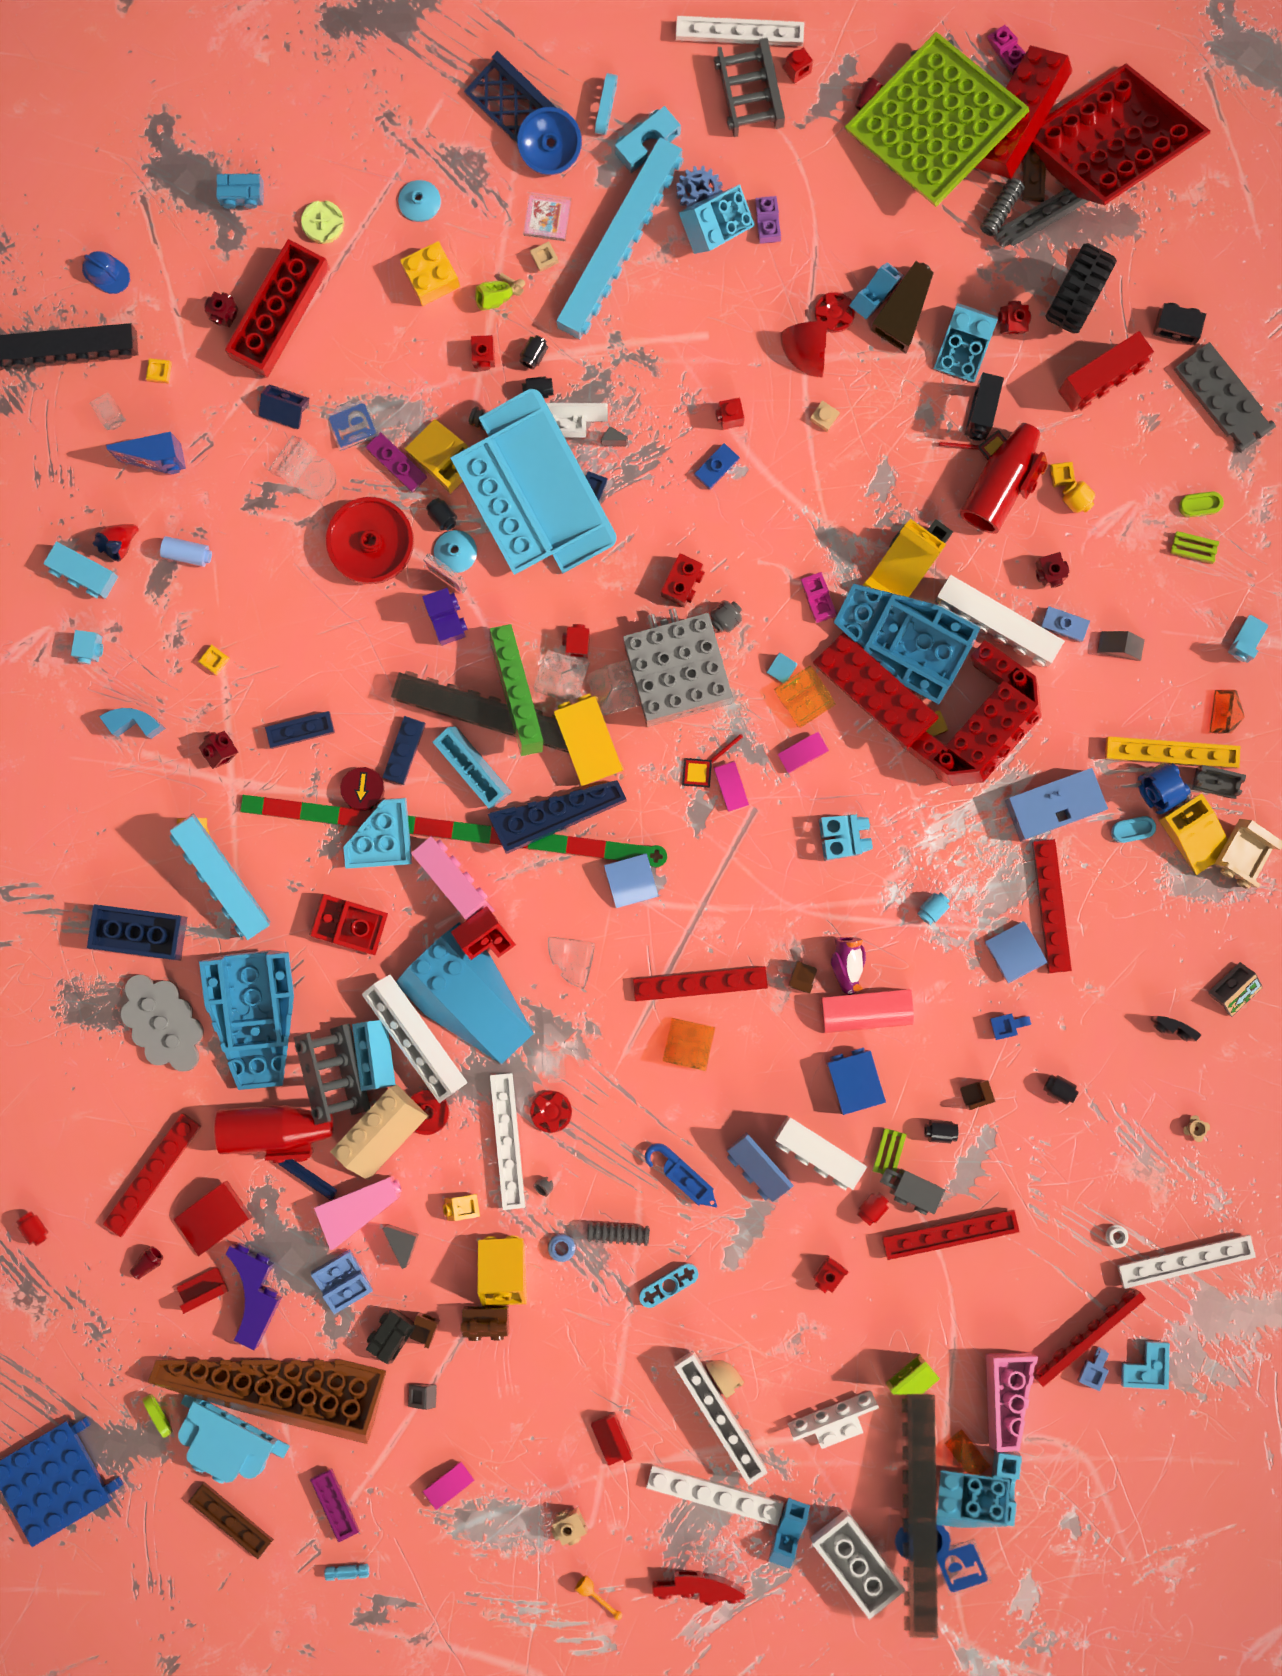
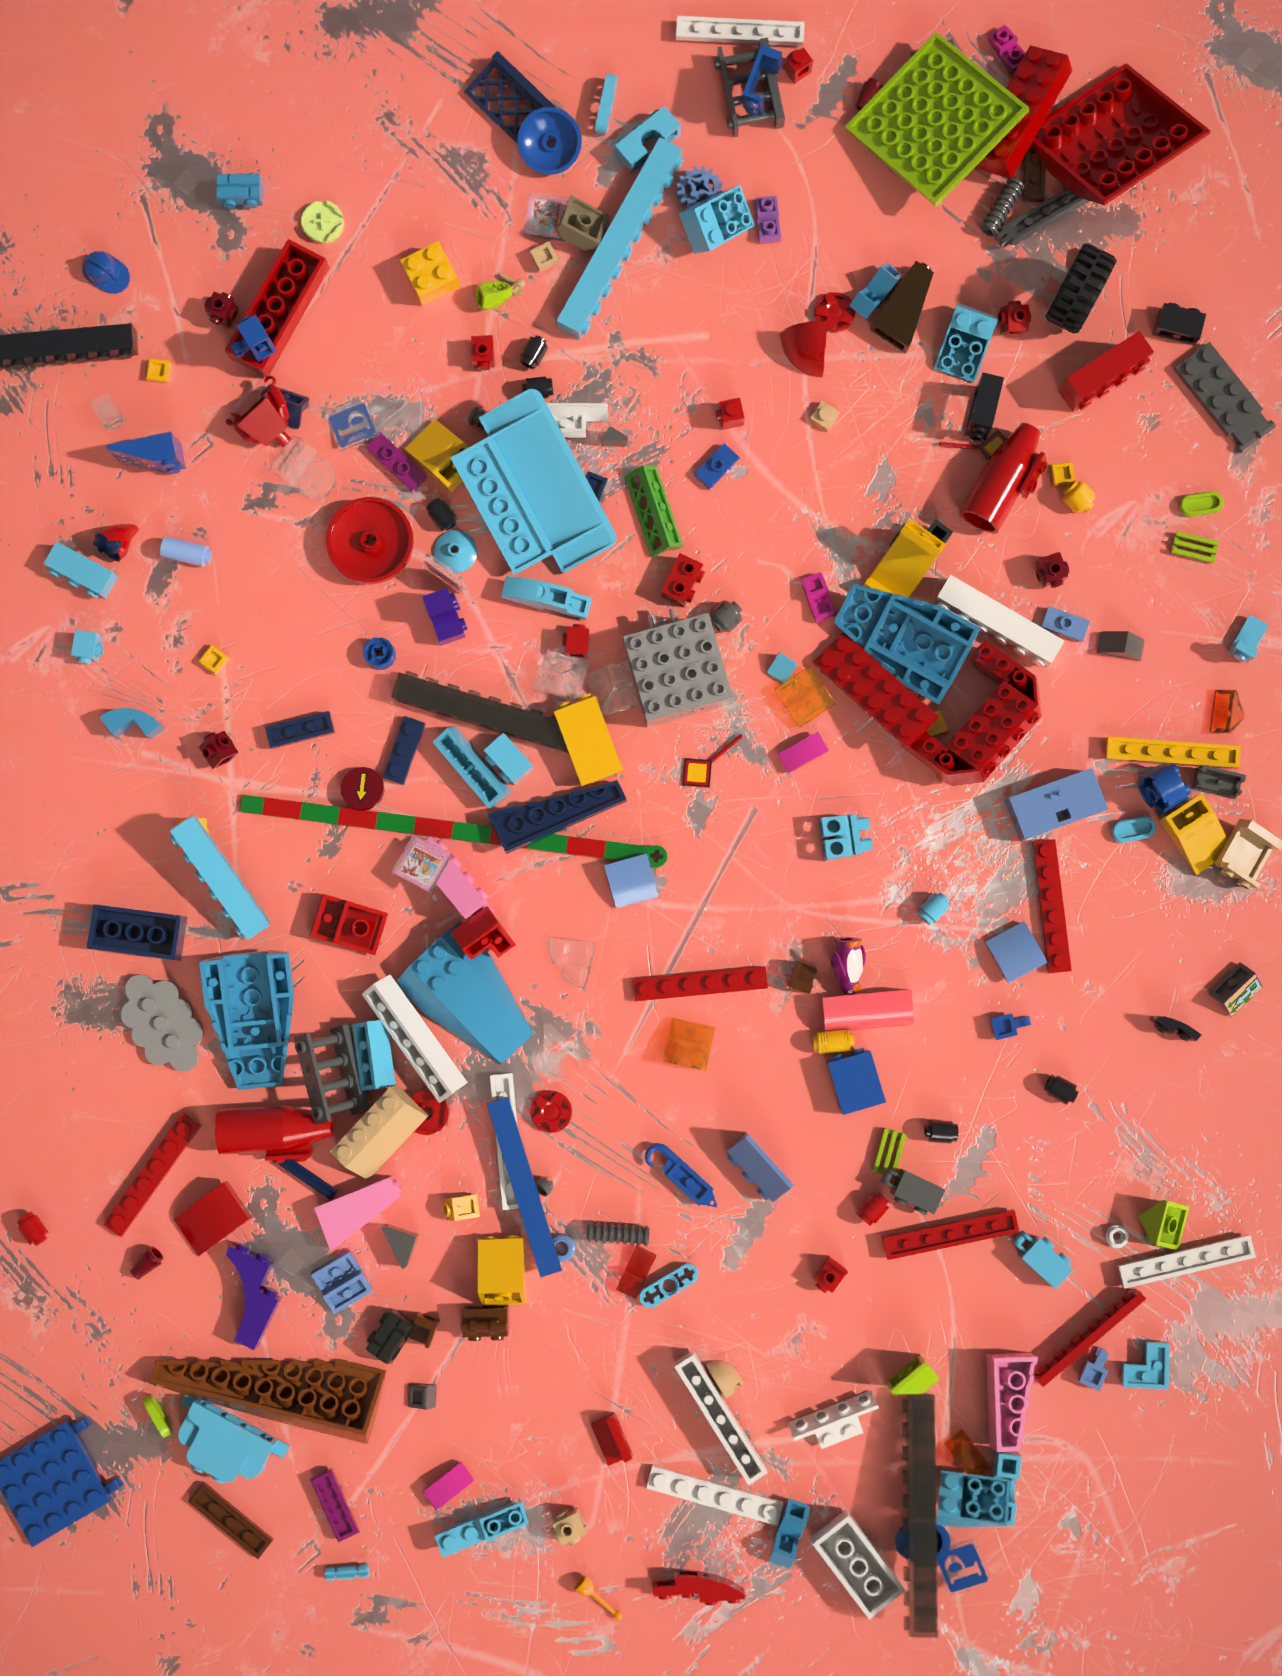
red panel [177,1267,229,1314] -> none
medium azure plate [343,798,412,869] -> none
medium azure dish [398,180,441,222] -> none
bright green brick [490,624,543,756] -> none
dark pink slope [713,761,749,812] -> none
white brick [774,1115,867,1191] -> none
reddish brown panel [960,1080,995,1110] -> none
tan plate [1183,1115,1210,1142] -> none
none -> torso [225,375,291,447]
none -> blue brick [231,314,277,362]
none -> blue wheel [363,637,396,670]
none -> clear tile [392,834,452,893]
none -> medium azure slope [434,1501,529,1558]
none -> medium azure brick [484,733,534,785]
none -> blue tile [487,1097,562,1278]
none -> medium azure slope [501,576,592,620]
none -> dark tan slope [556,195,609,251]
none -> clear red slope [616,1245,657,1299]
none -> bright green fence [624,465,683,557]
none -> blue panel [742,44,782,116]
none -> yellow head [813,1029,855,1054]
none -> medium azure brick [1012,1230,1074,1289]
none -> lime slope [1139,1200,1189,1250]

